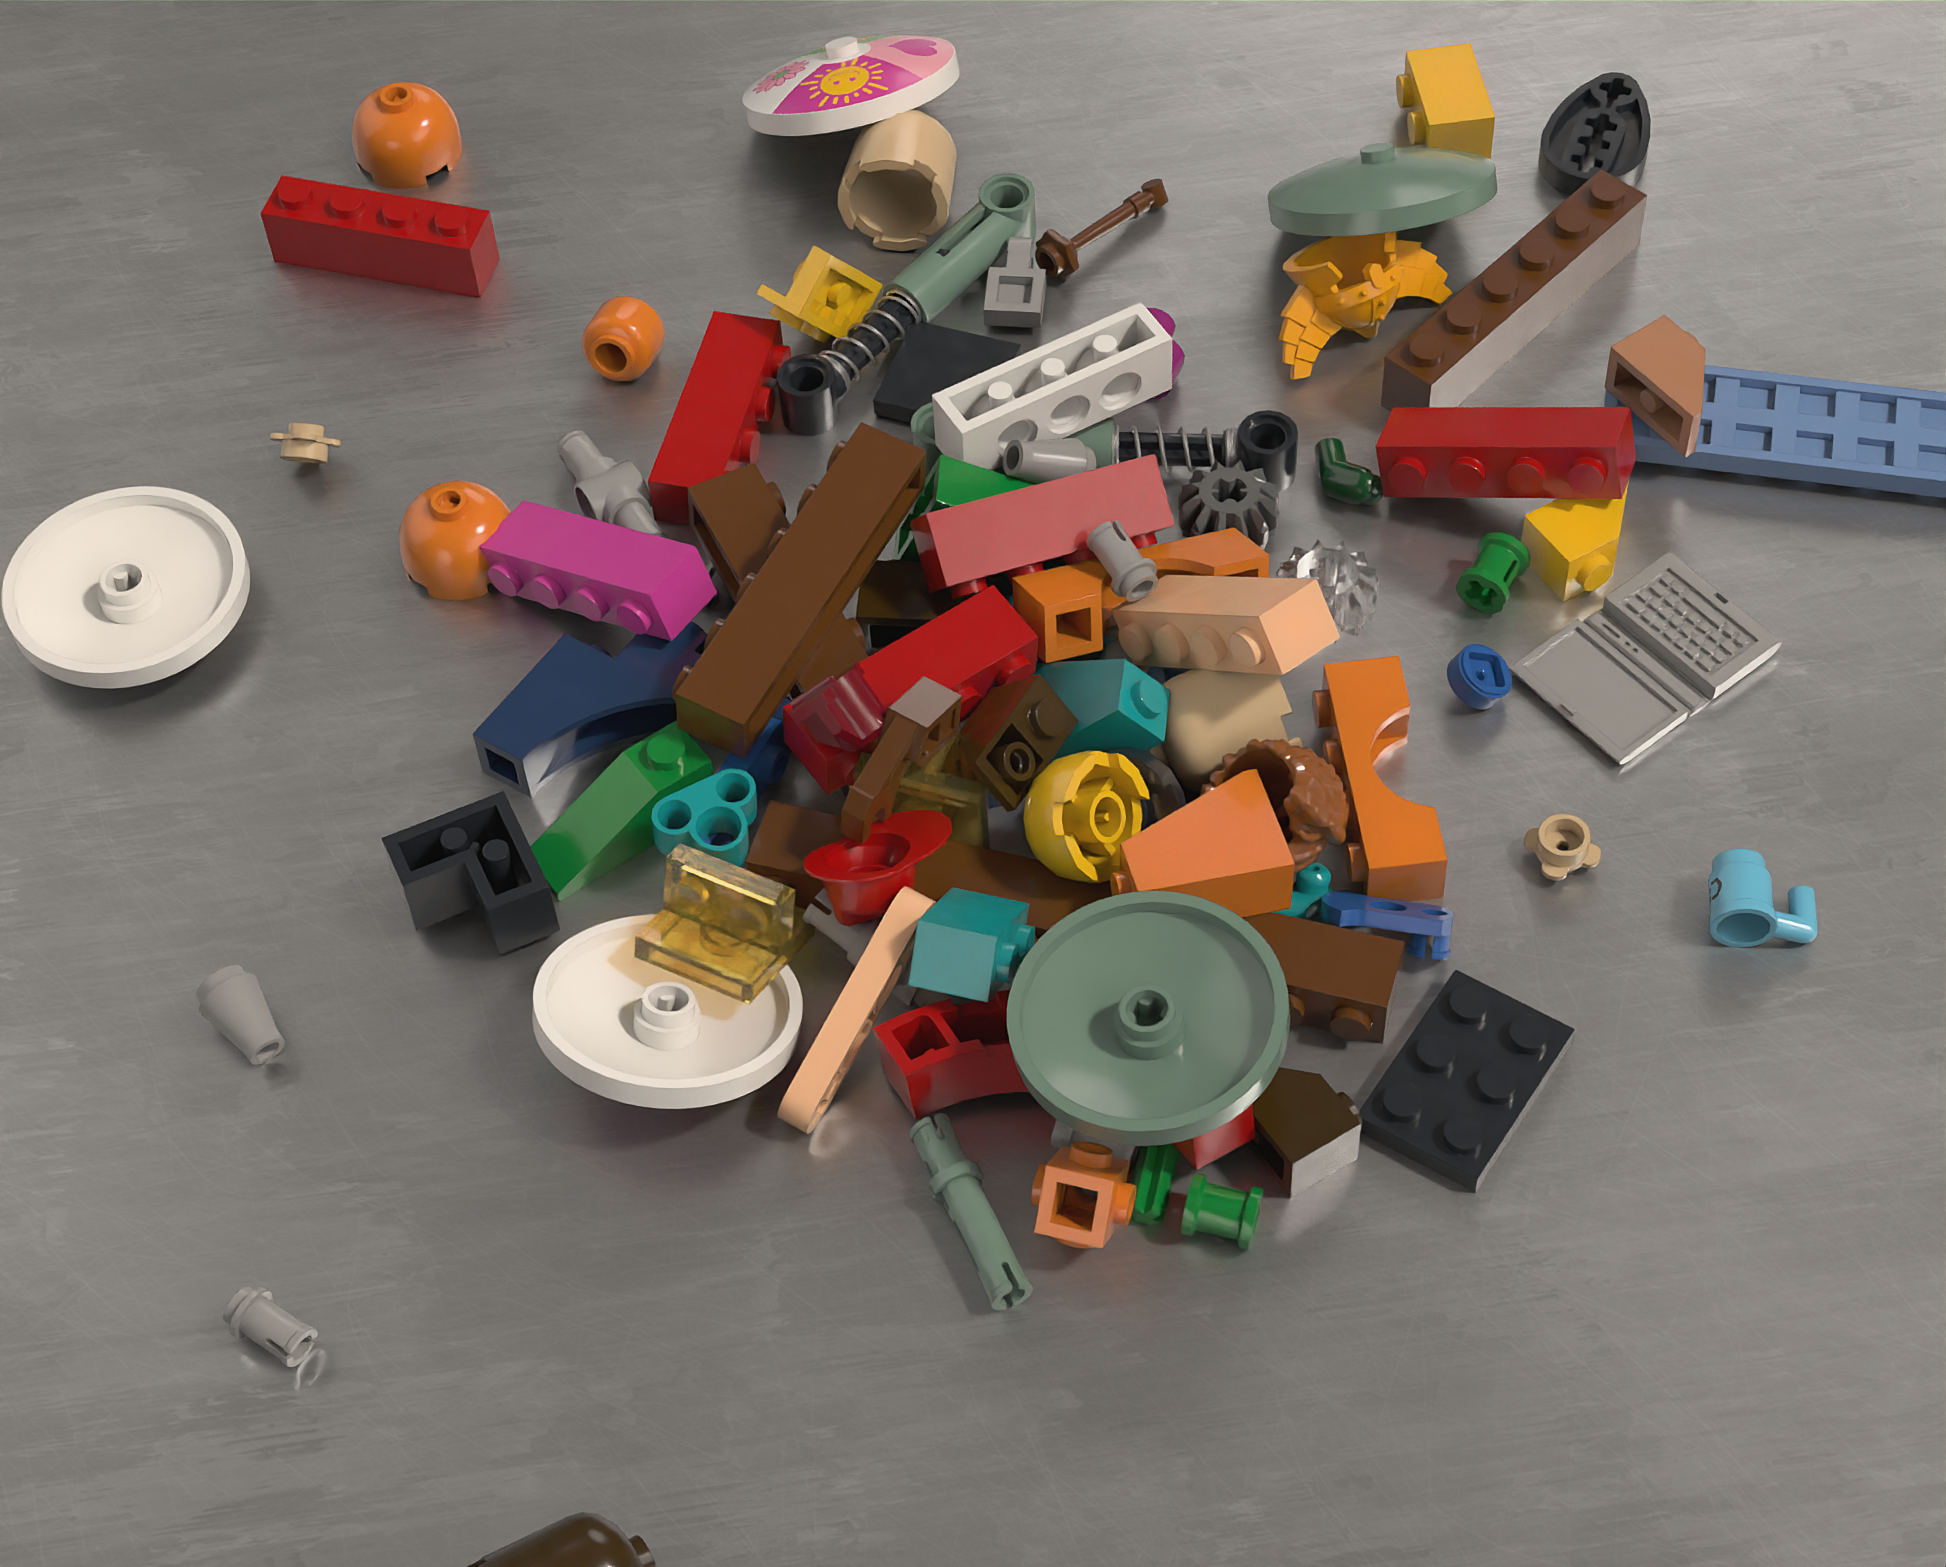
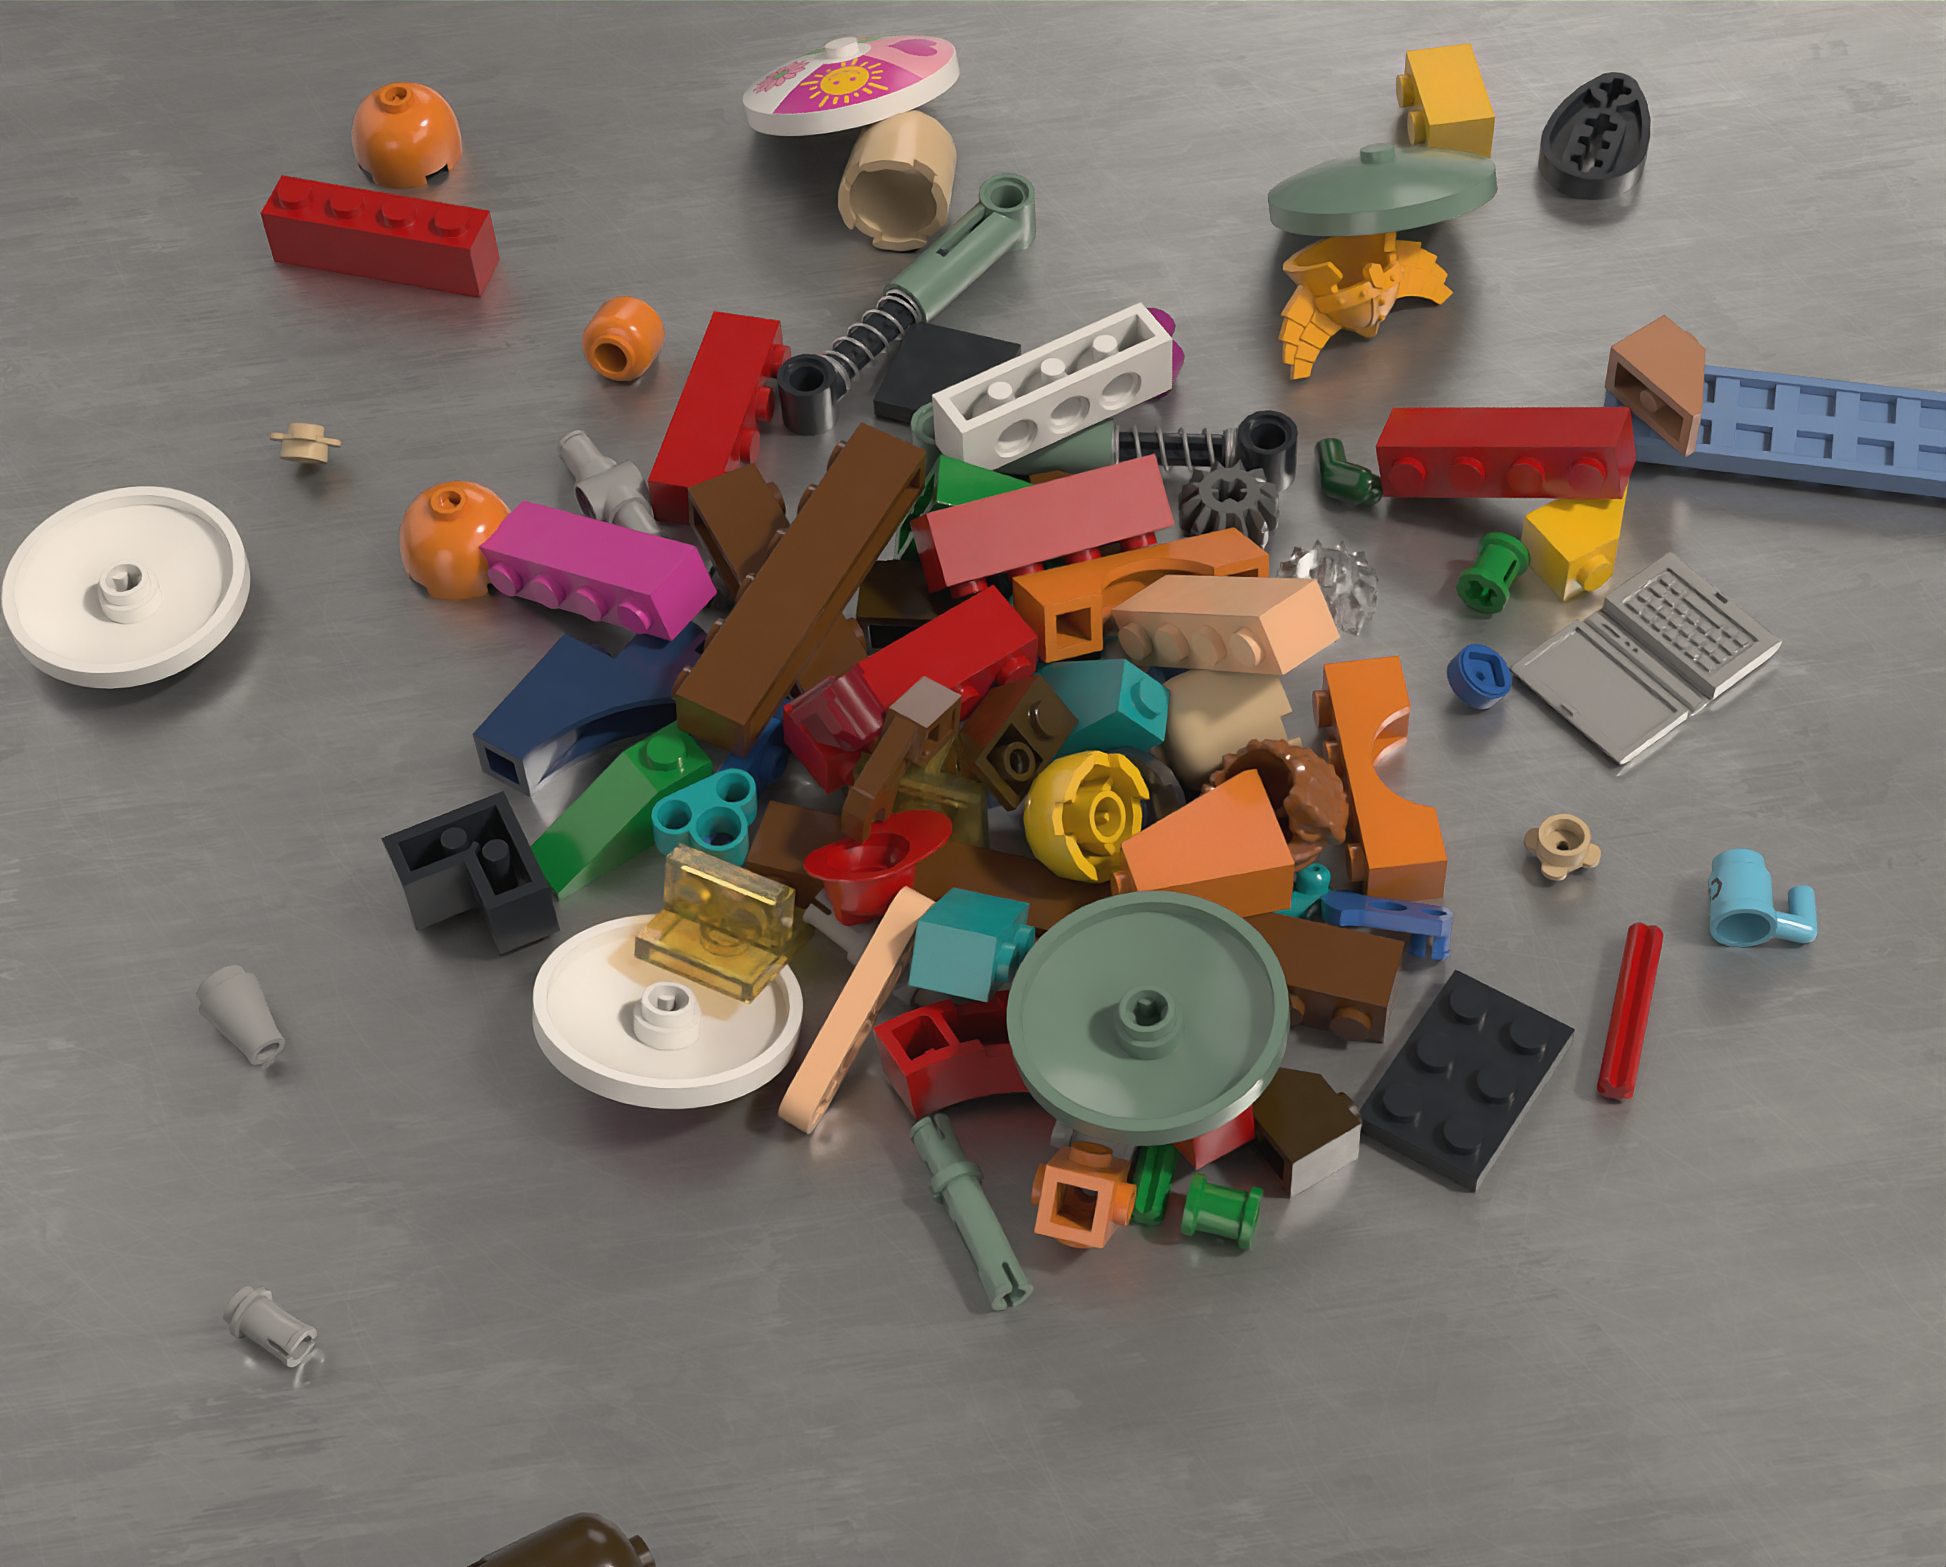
yellow bracket [756,245,883,344] -> none
light grey plate [983,237,1046,328] -> none
light grey cone [1003,438,1096,485] -> none
reddish brown piece [1035,179,1169,282] -> none
light grey pin [1086,520,1158,602] -> none
reddish brown brick [1381,169,1647,412] -> none
none -> red axle [1597,922,1664,1101]

